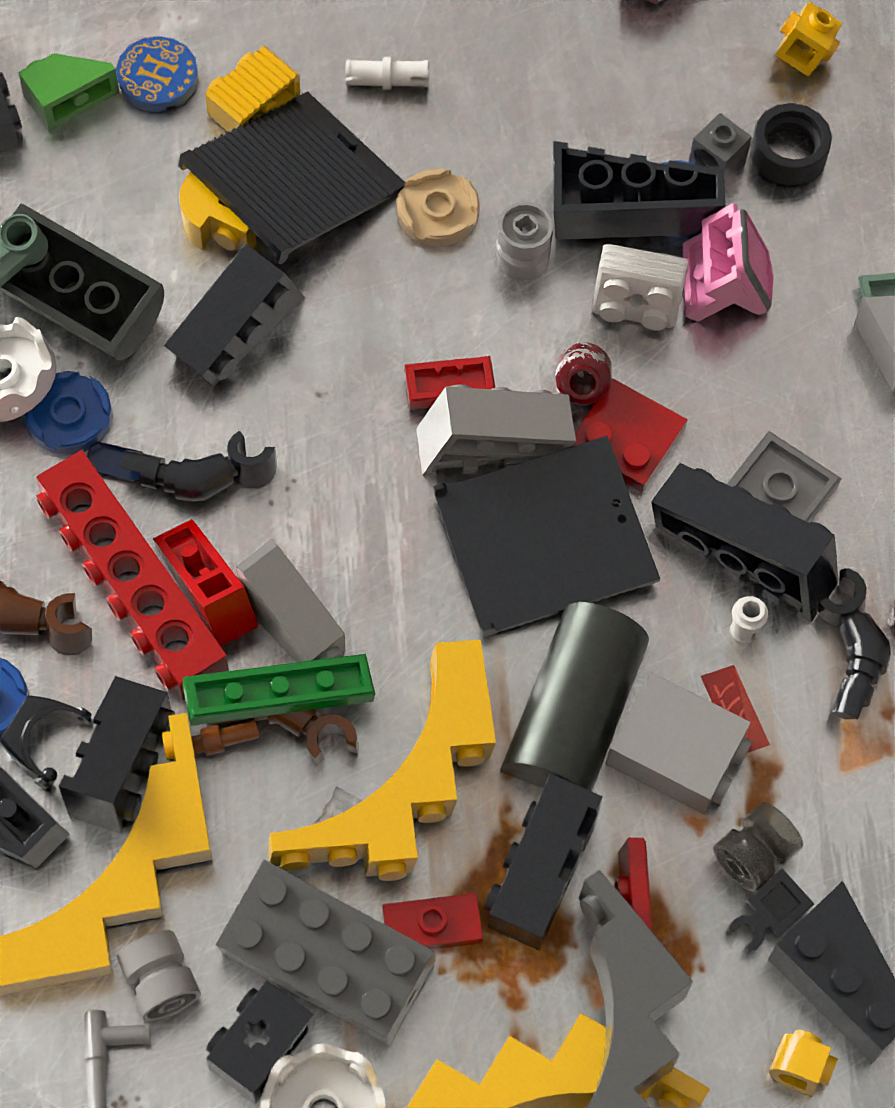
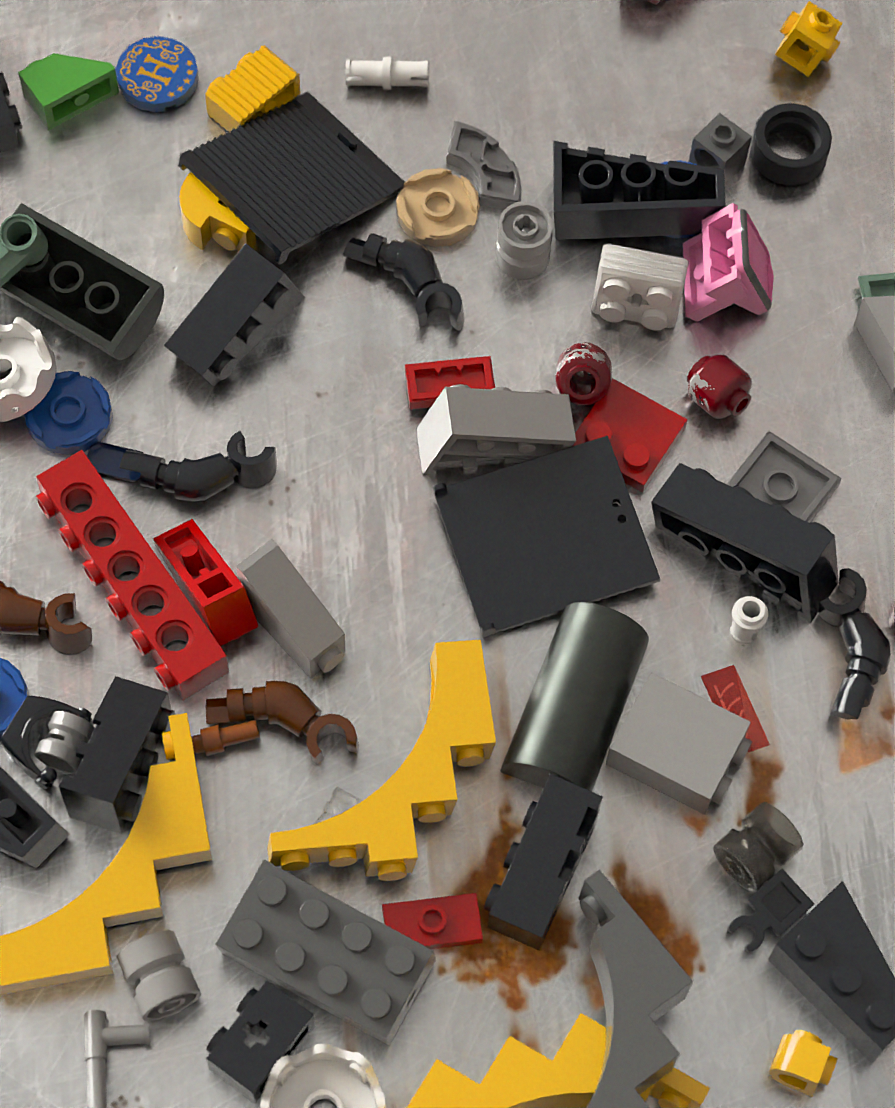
green tile [182,654,376,726] -> none
red plate [614,837,652,930] -> none
none -> light grey wheel [34,711,95,774]
none -> black piece [343,233,465,331]
none -> flat silver tile [446,121,521,210]
none -> dark red head [687,355,752,419]

